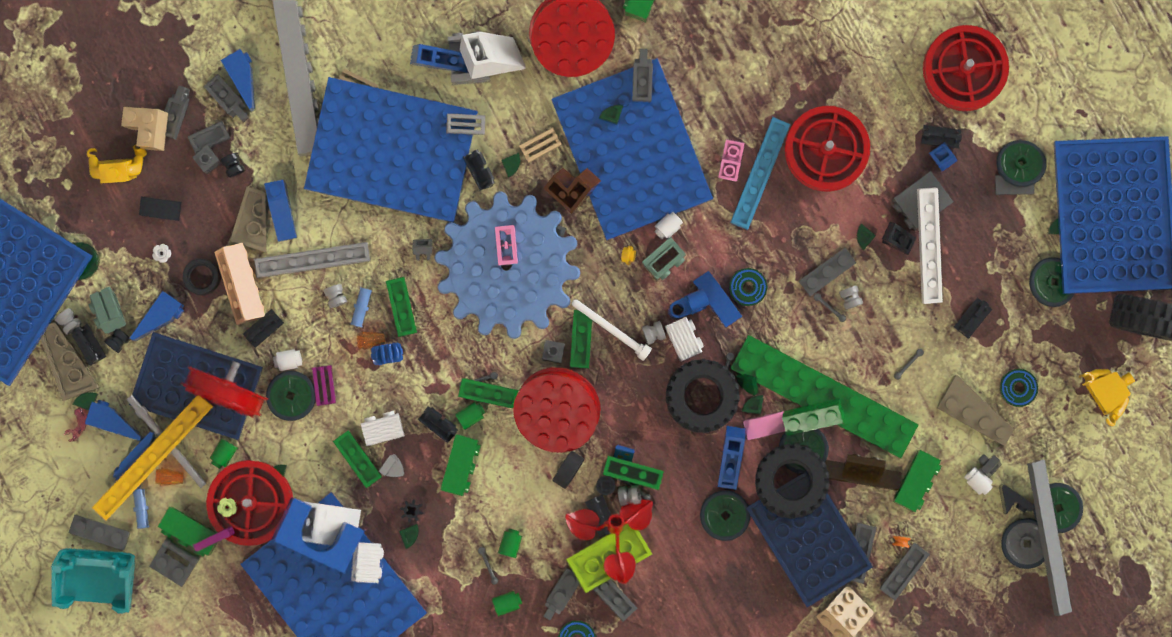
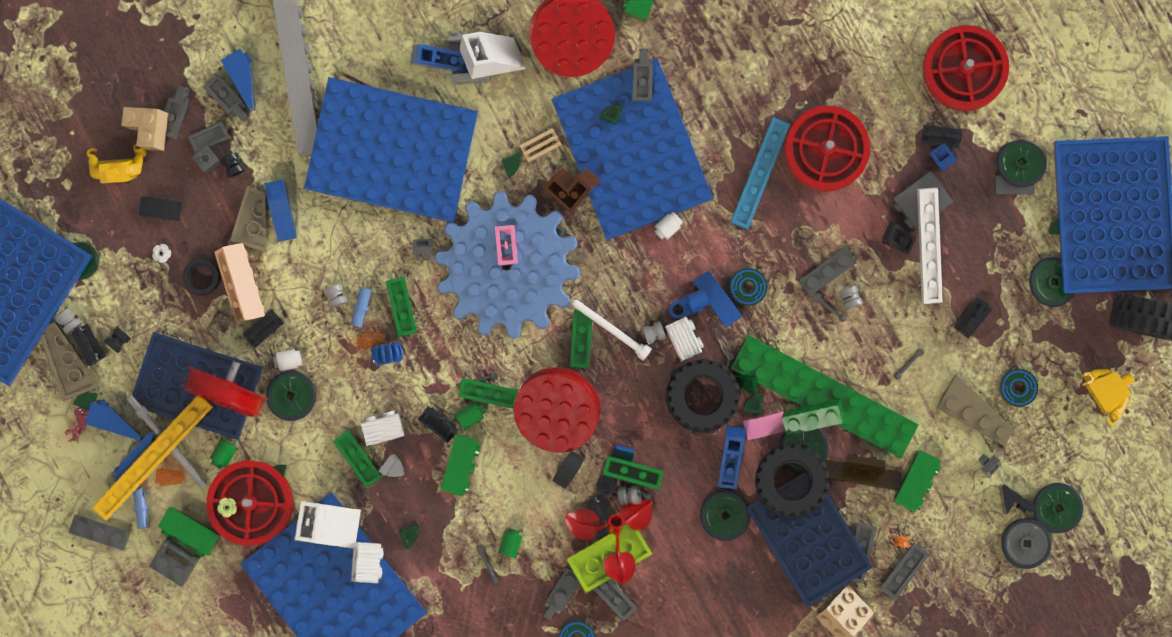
teal windscreen [51,548,135,614] -> none
sand green brick [89,287,126,334] -> none
blue slope [129,291,184,342] -> none
magenta tile [193,527,235,551] -> none
light grey tile [254,242,370,279] -> none
blue arch [271,497,364,575] -> none
magenta tile [312,365,336,406] -> none
black gear [400,499,424,523] -> none
light grey tile [446,114,485,135] -> none
black hinge [463,149,495,191] -> none
green brick [492,590,522,617] -> none
dark grey brick [542,340,565,364] -> none
yellow plate [621,246,636,265] -> none
sand green window [642,237,686,280] -> none
bright pink slope [718,139,745,182] -> none
dark green tile [856,223,876,251] -> none
white brick [964,467,993,495] -> none
tile [1027,460,1072,616] -> none

